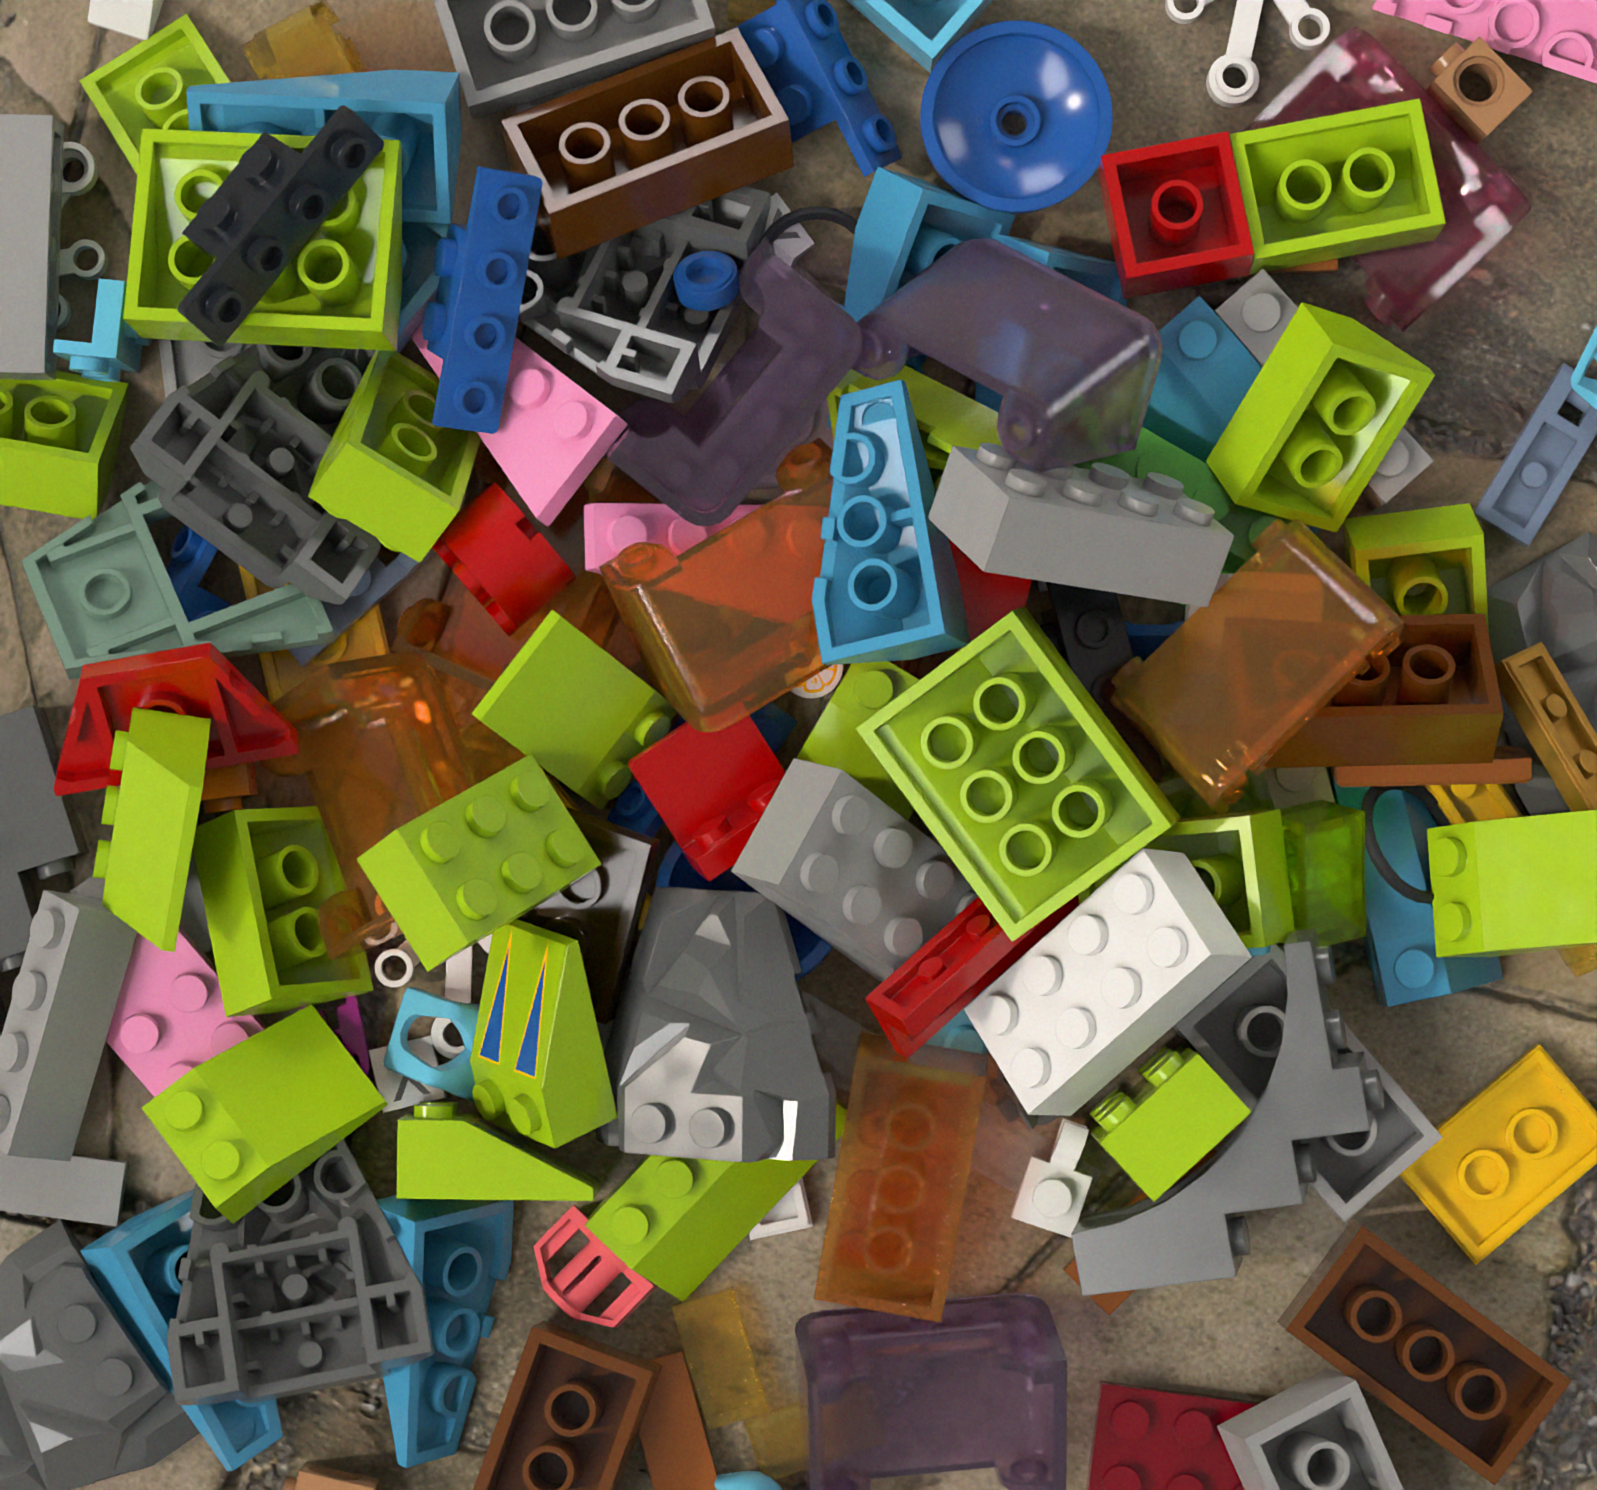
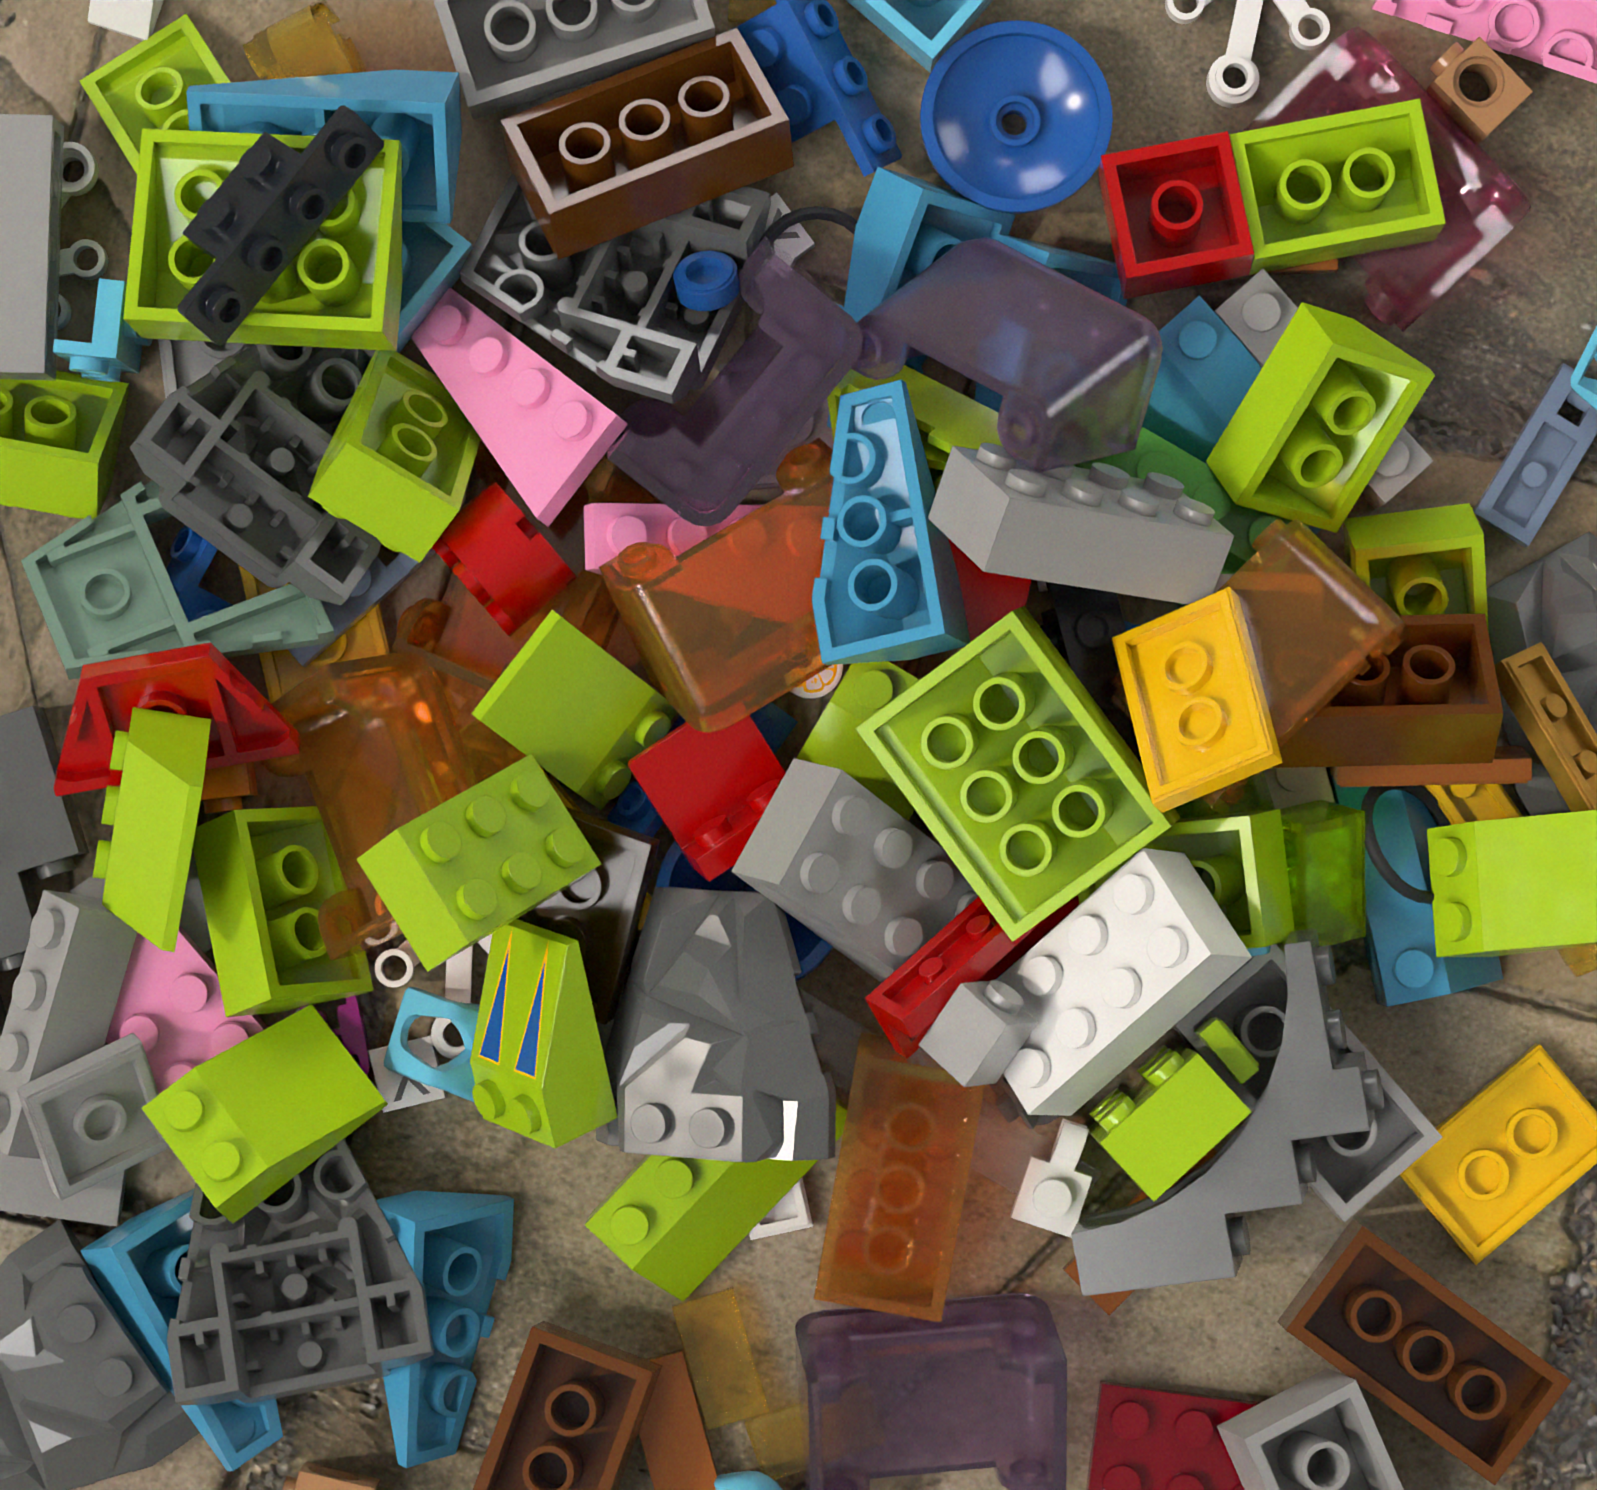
lime slope [396,1101,599,1201] -> none
blue bracket [422,166,543,434] -> none
coral piece [533,1205,658,1328] -> none
none -> light grey tile [16,1033,170,1201]
none -> light grey brick [919,980,1038,1087]
none -> yellow tile [1112,587,1283,813]
none -> lime tile [1194,1017,1259,1084]

